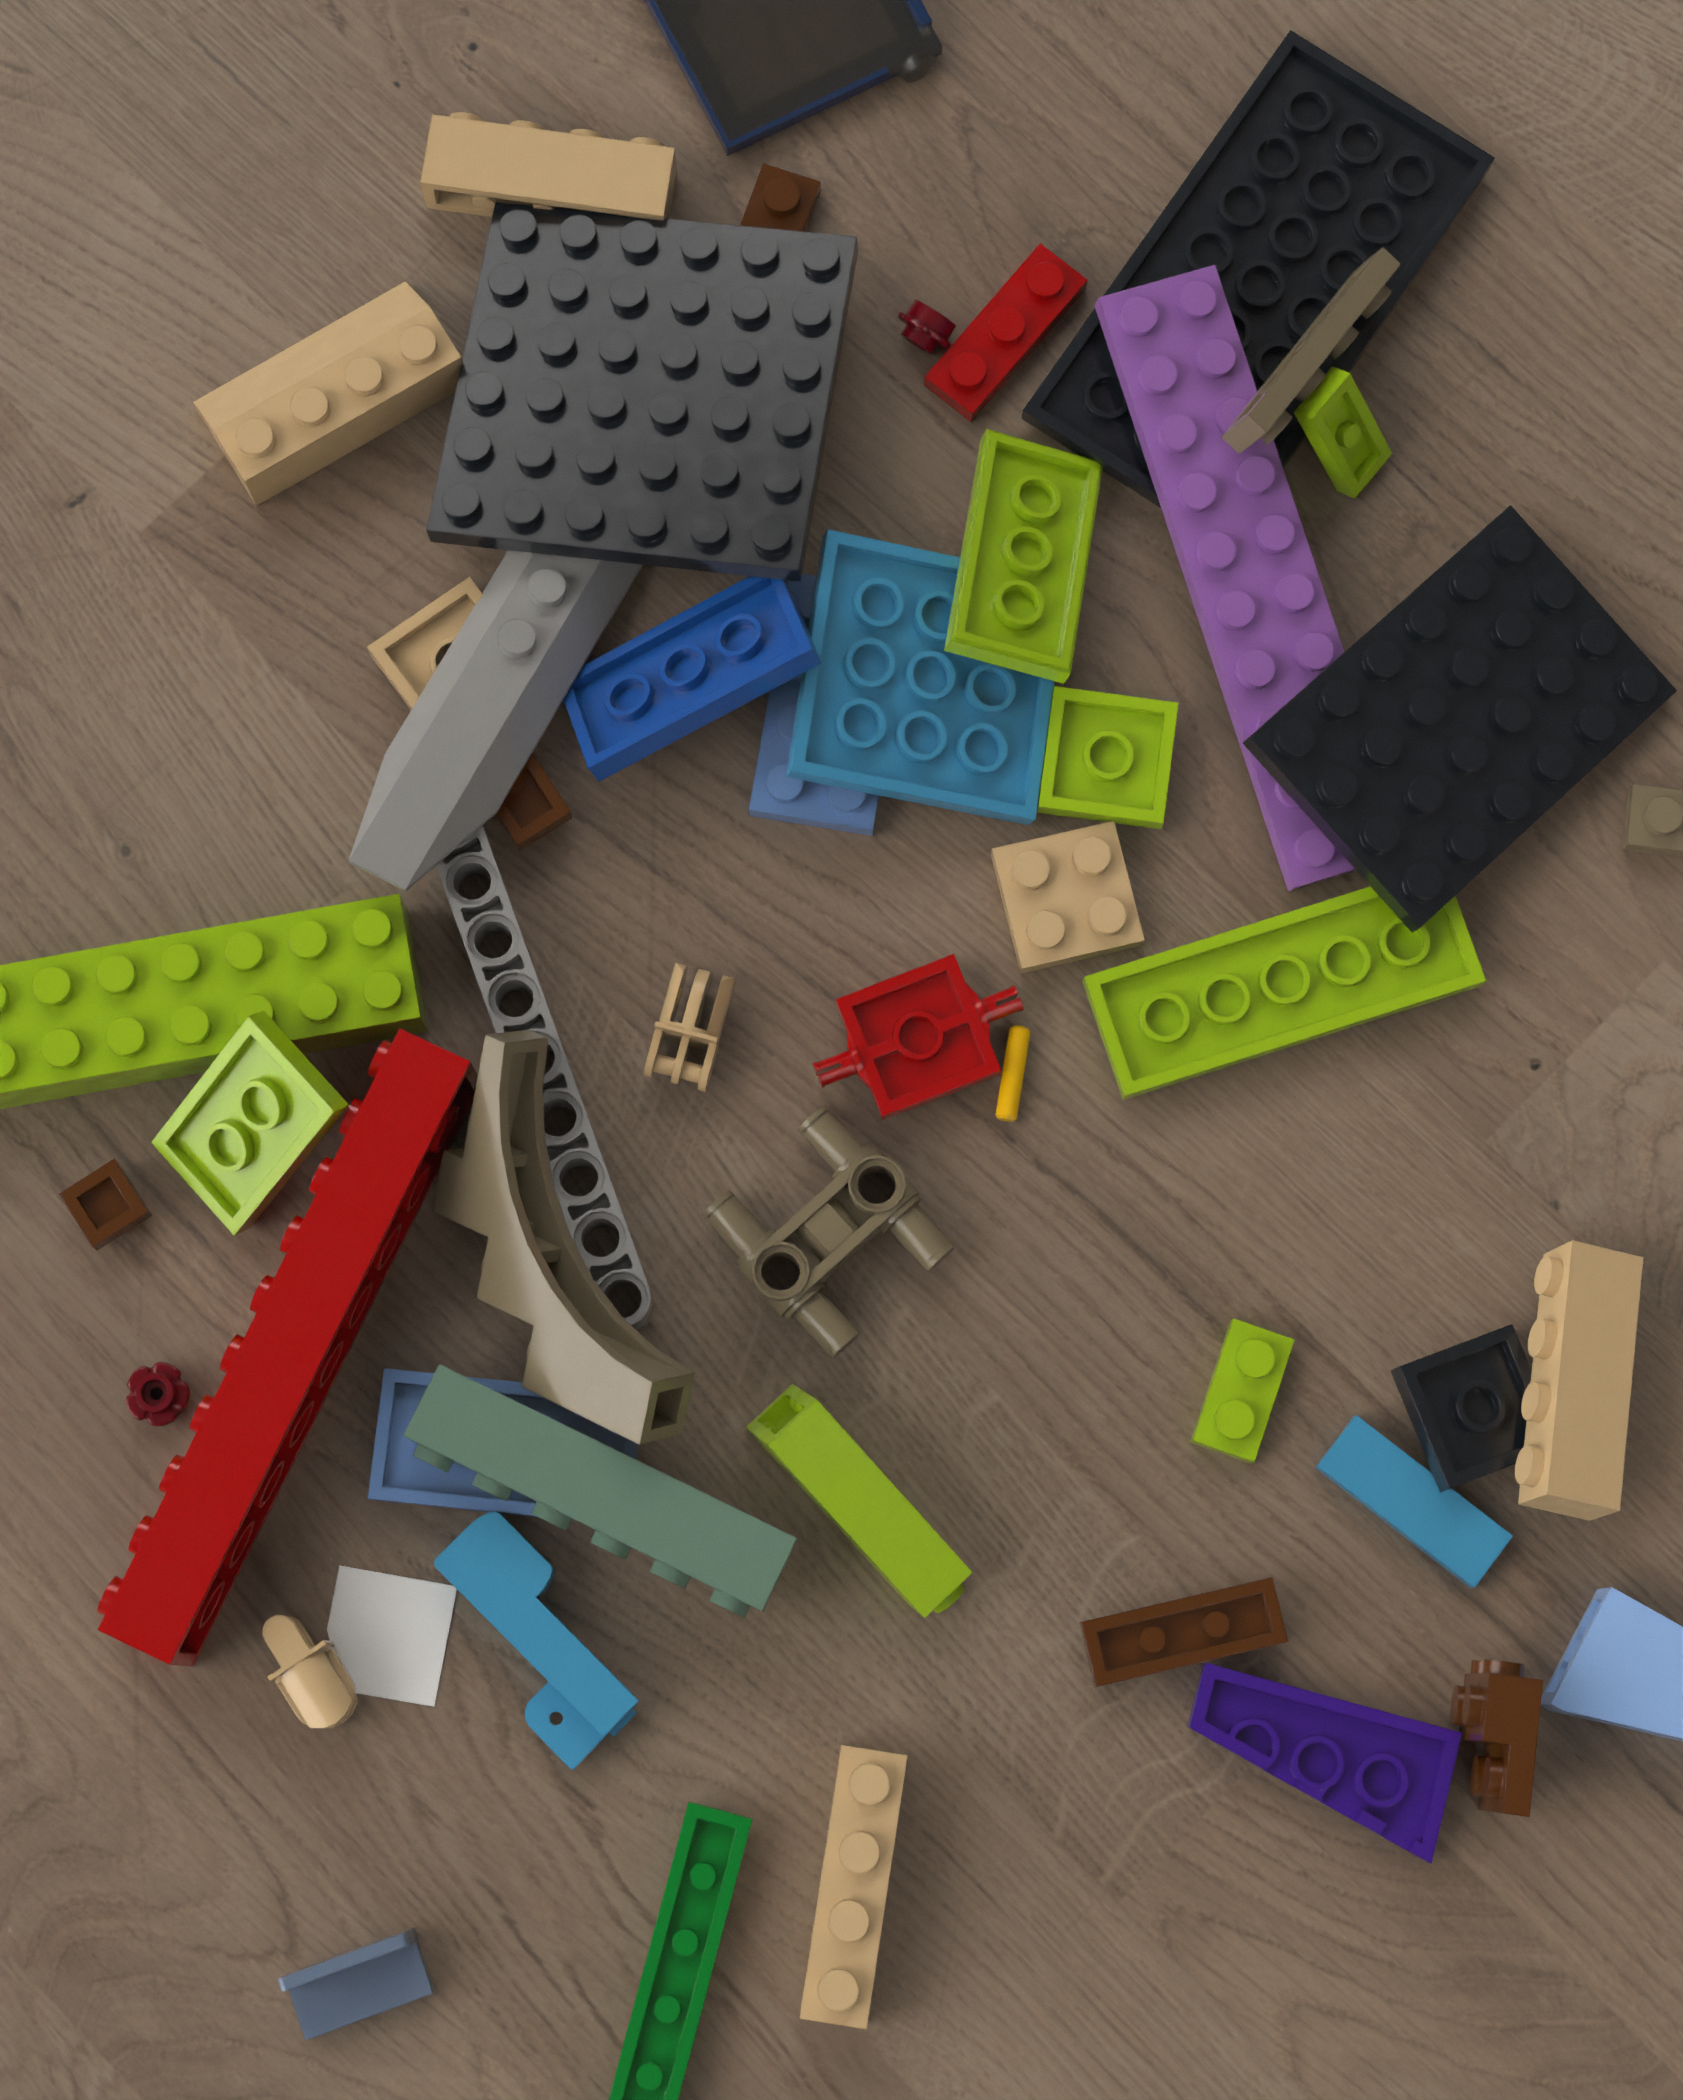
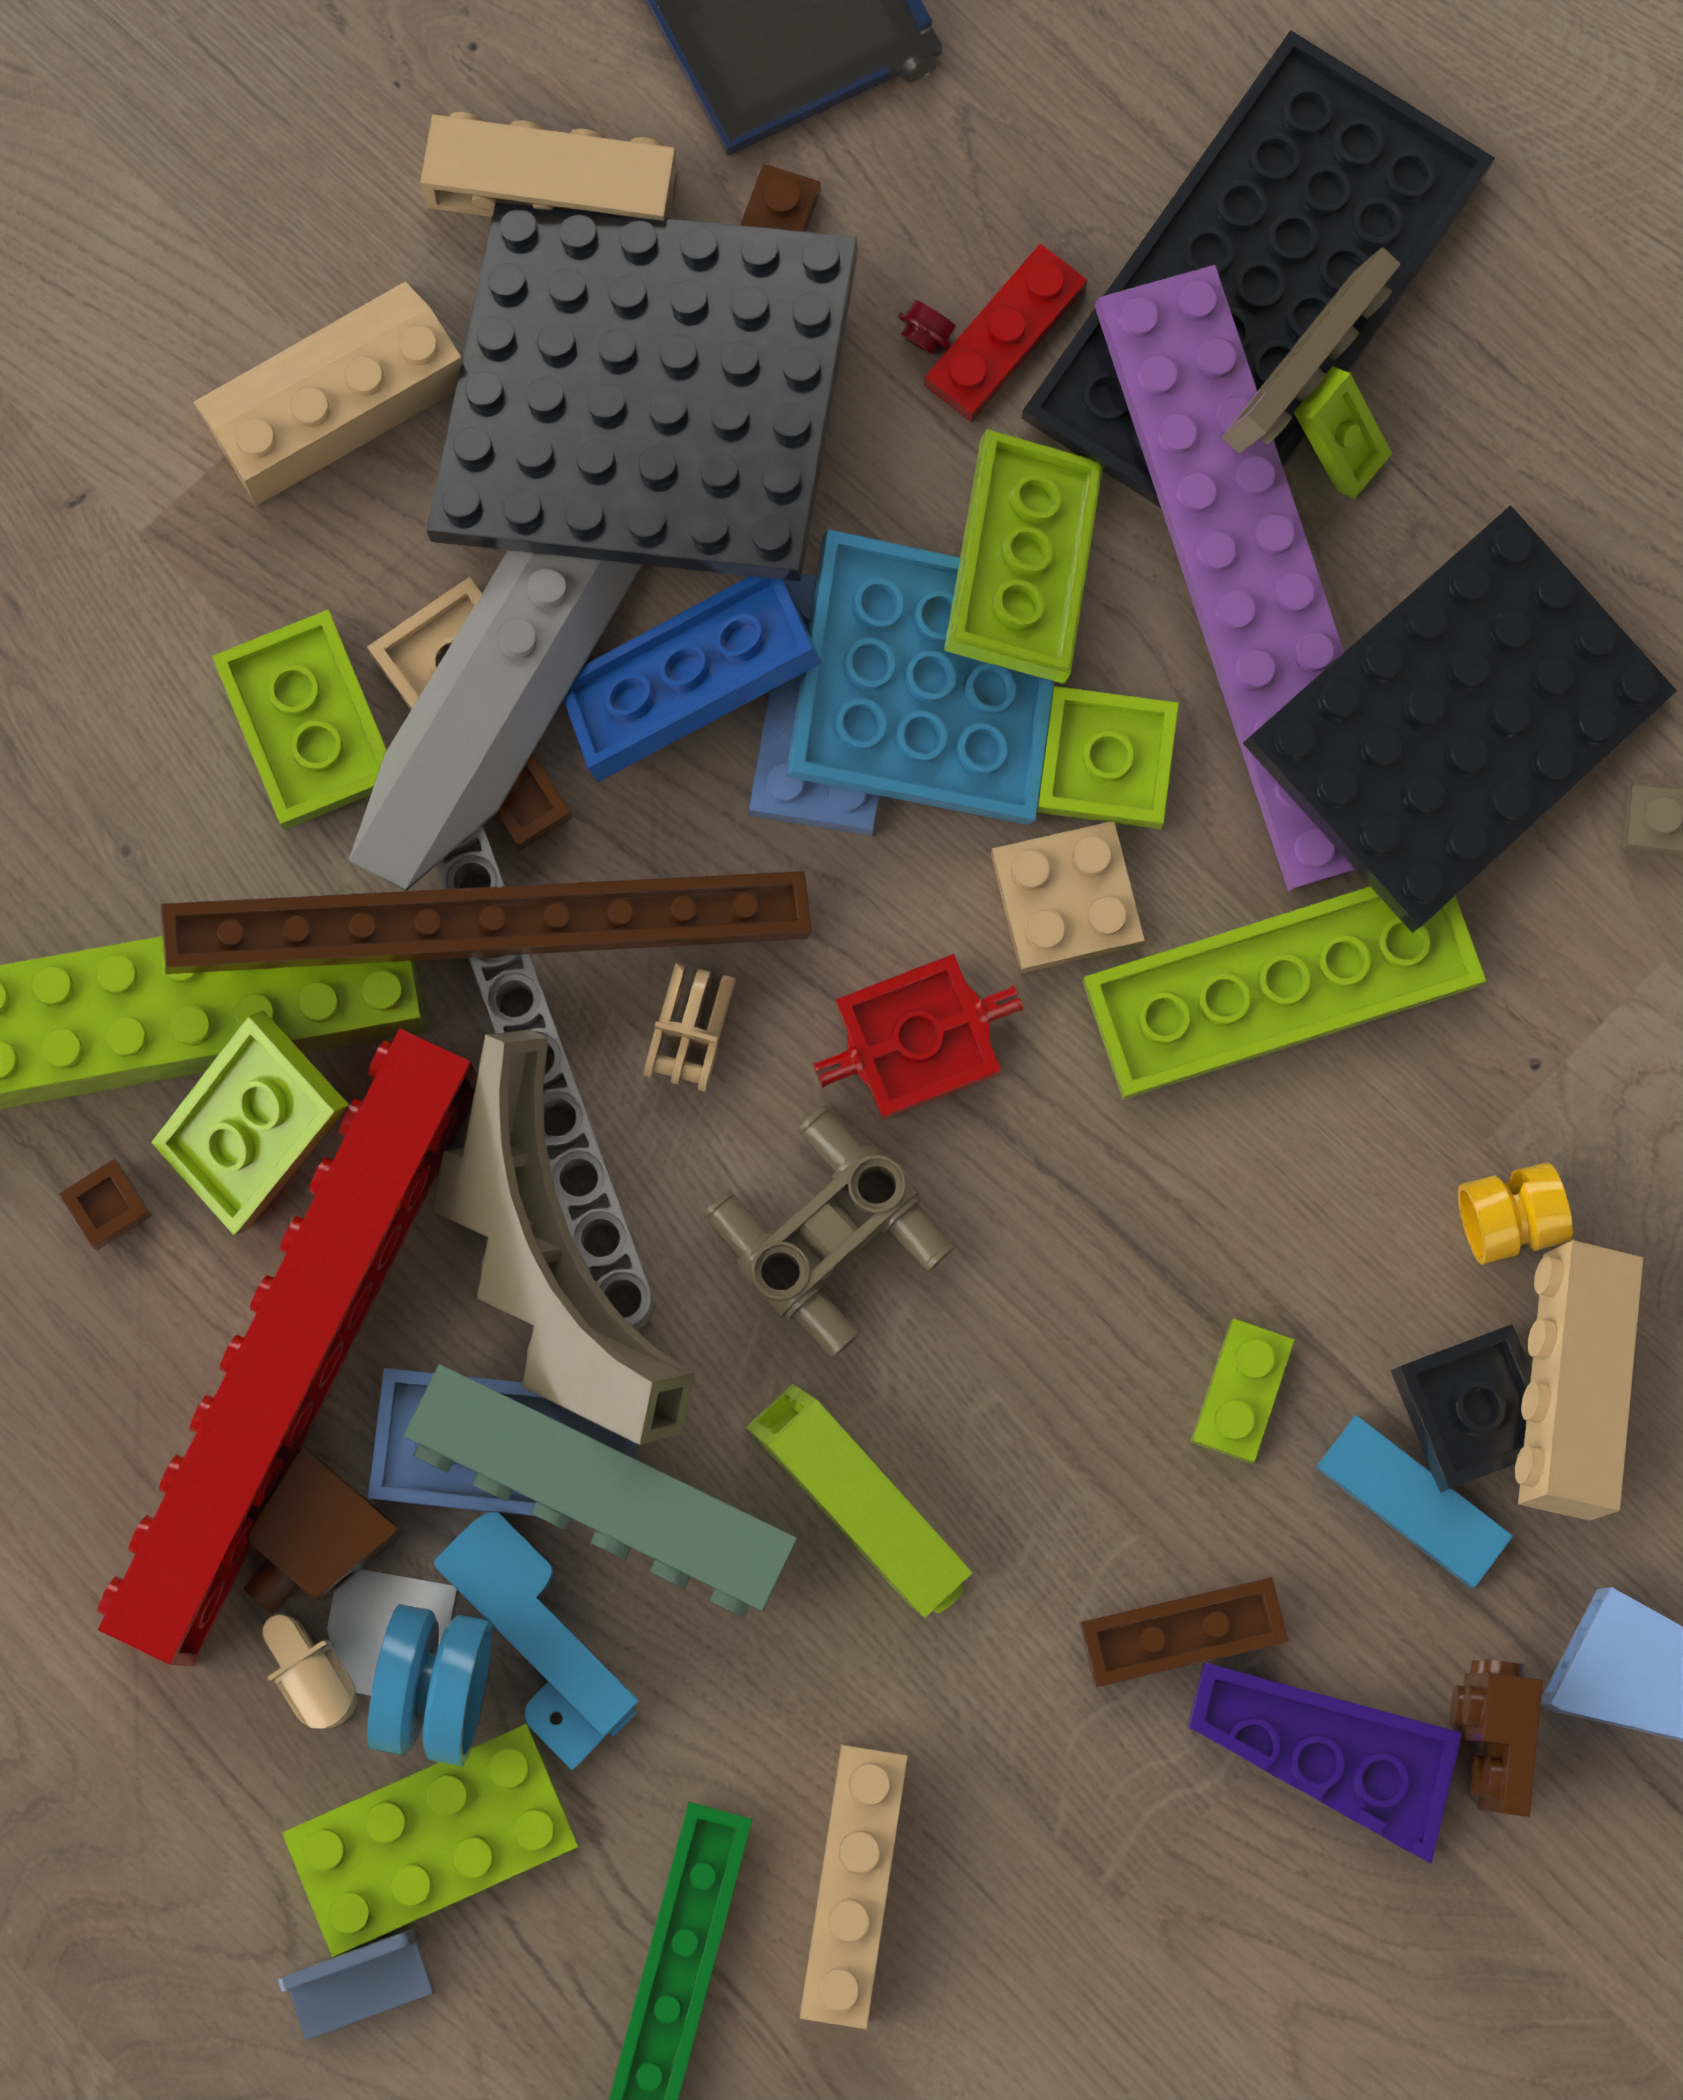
dark red plate [126,1362,190,1427] -> none
yellow piece [995,1025,1031,1122] -> none
none -> reddish brown plate [160,871,812,974]
none -> lime plate [212,609,387,830]
none -> reddish brown torso [243,1447,404,1614]
none -> lime plate [282,1724,580,1957]
none -> dark azure wheel [367,1604,493,1767]
none -> yellow wheel [1458,1162,1573,1265]

